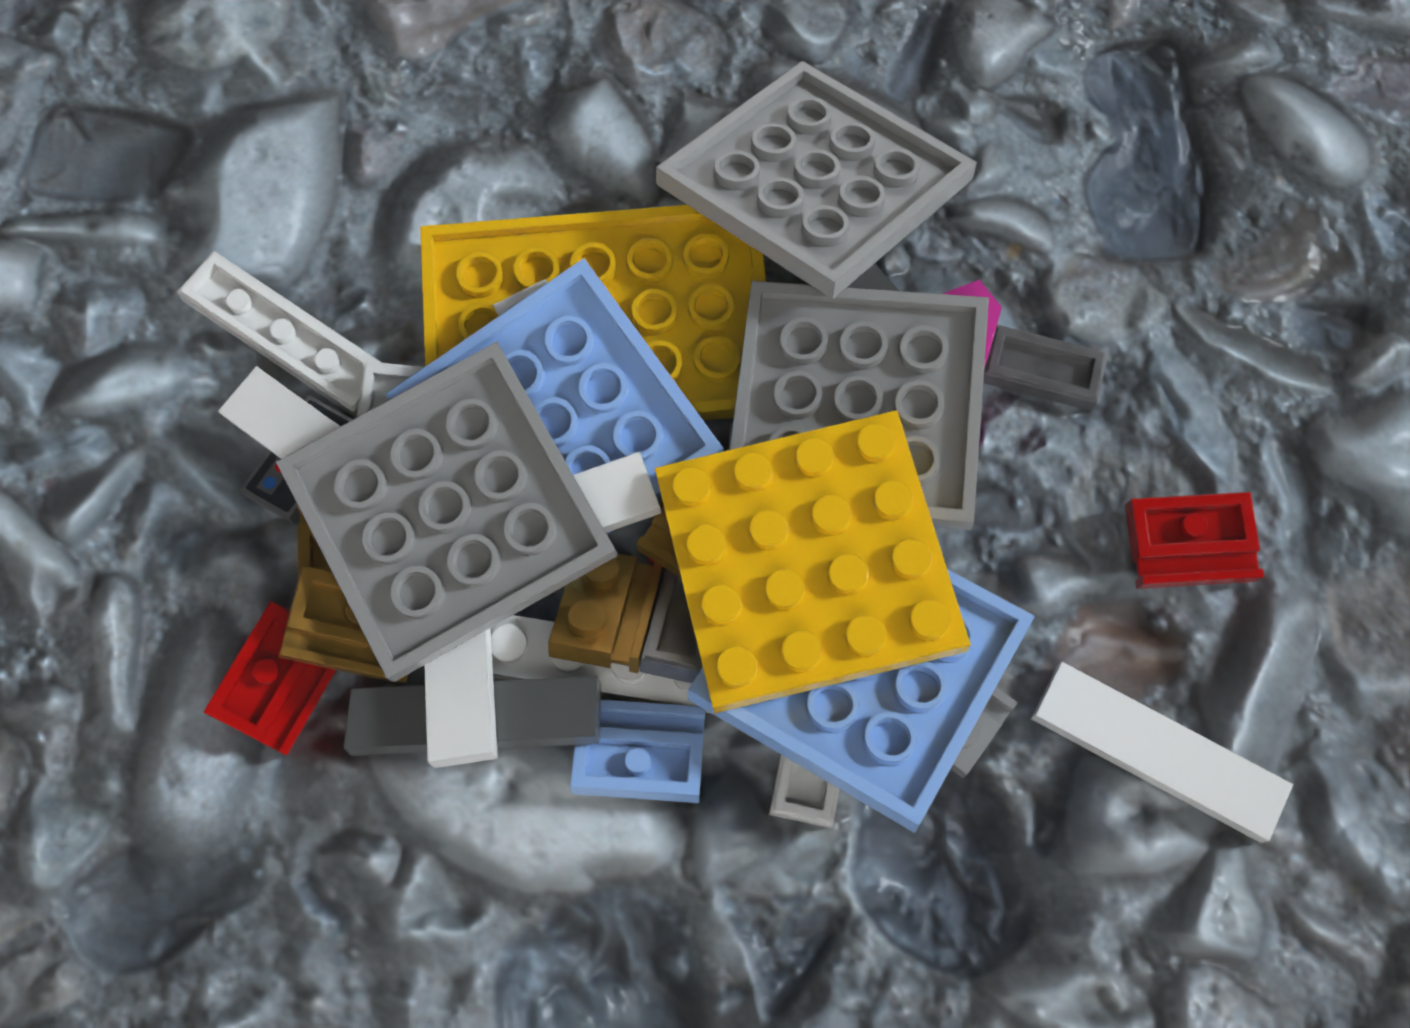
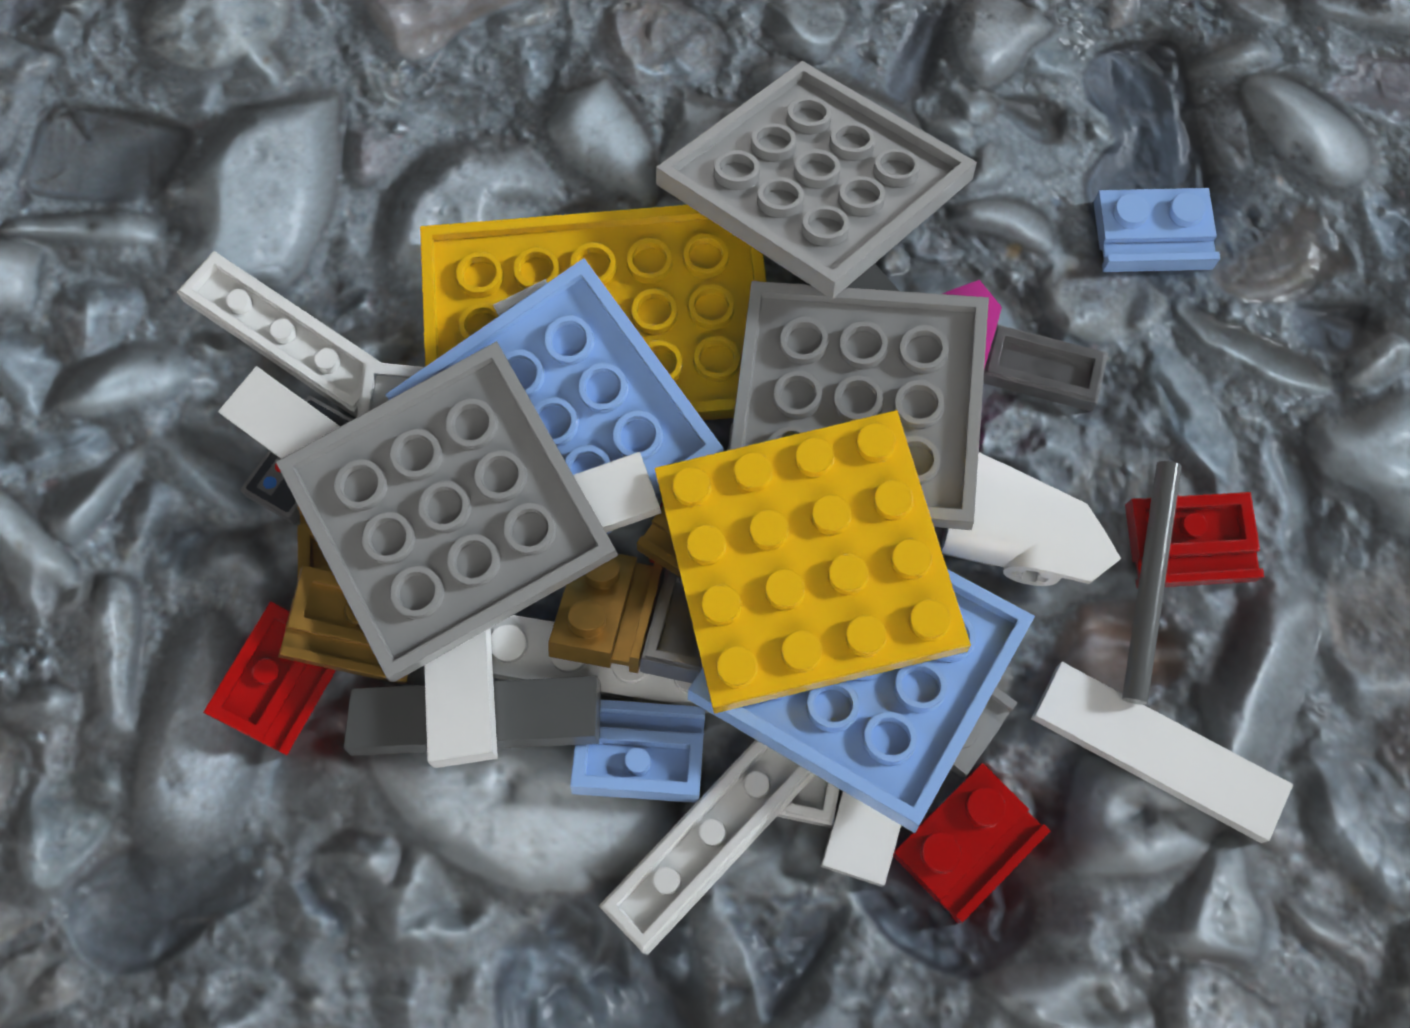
none -> white tile [599,740,815,955]
none -> white tile [820,791,901,887]
none -> red plate [893,763,1051,924]
none -> white panel [940,453,1121,586]
none -> light blue plate [1093,188,1220,272]
none -> dark grey bar [1122,461,1182,705]

